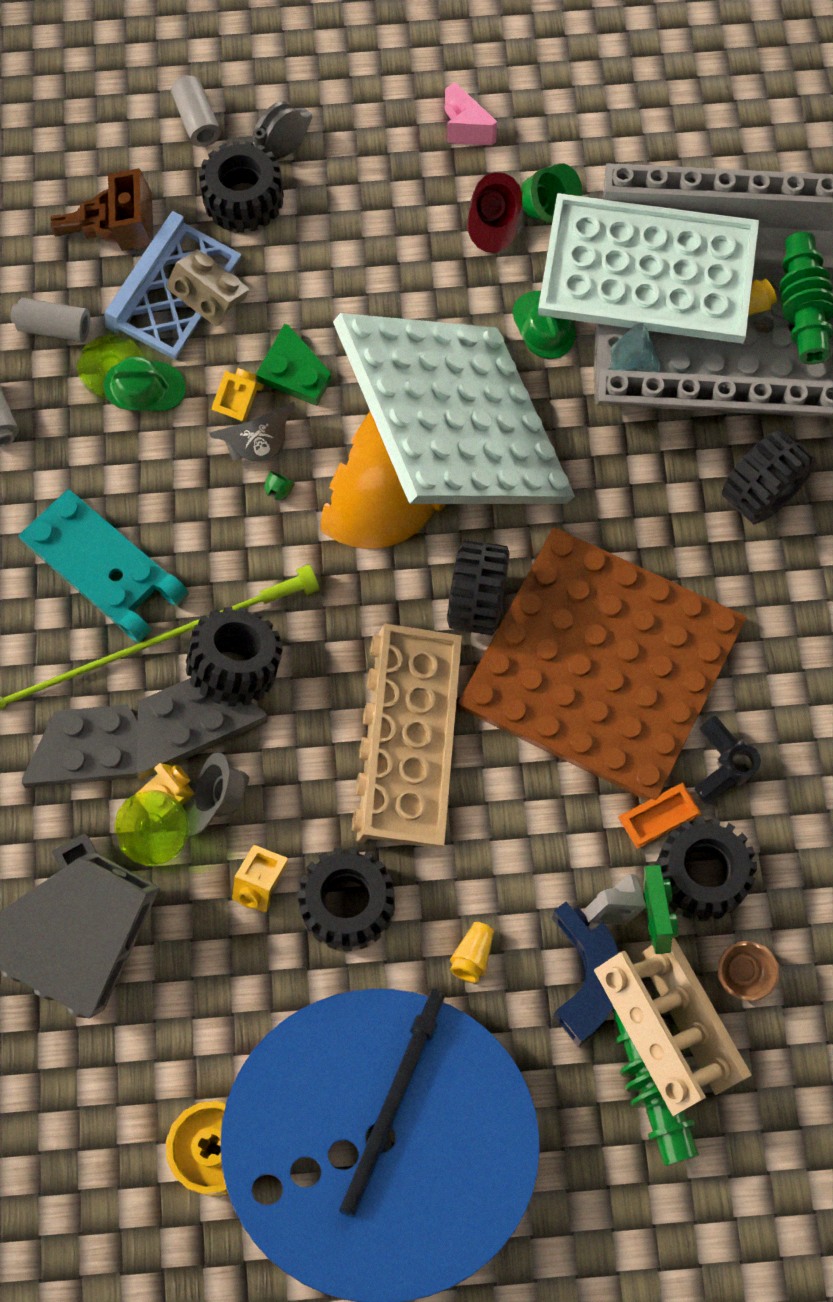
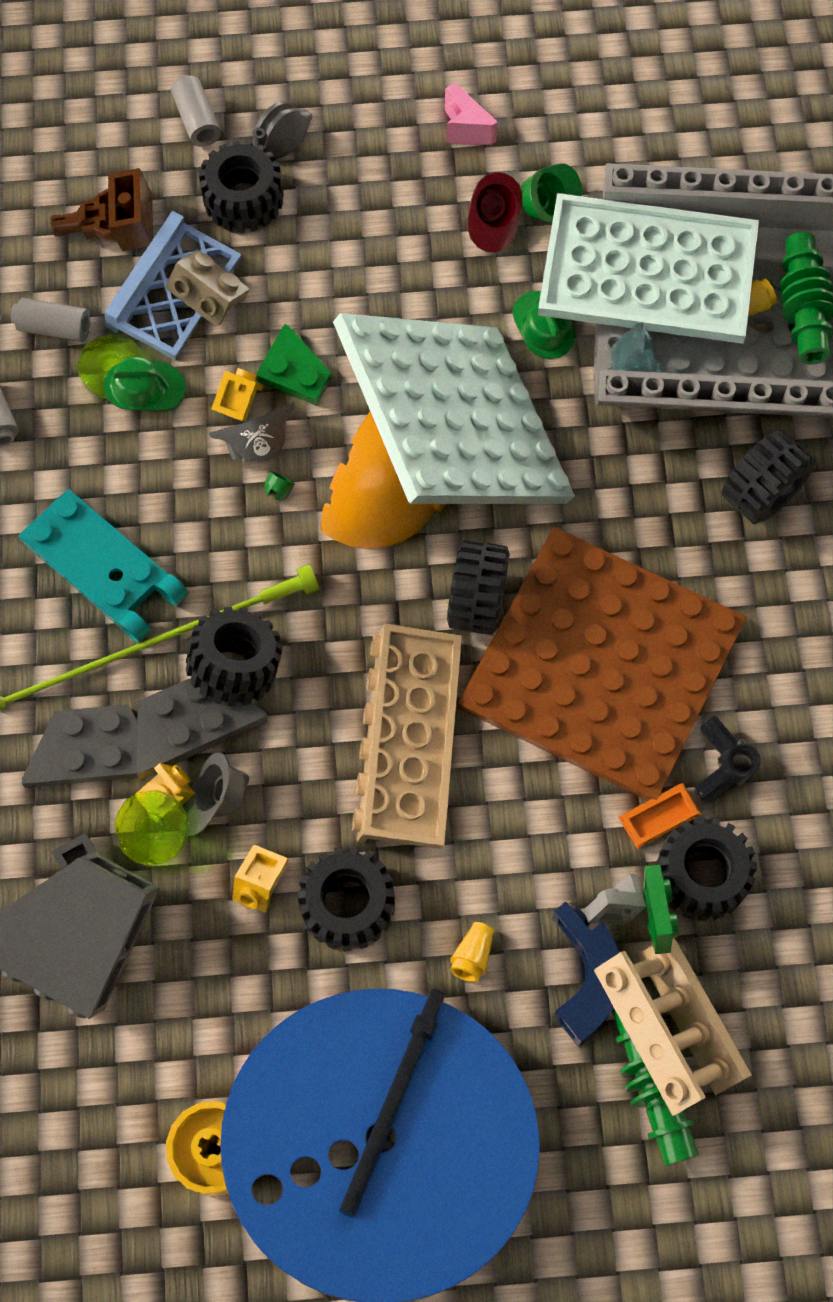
medium nougat hair [718,941,779,1002] -> none

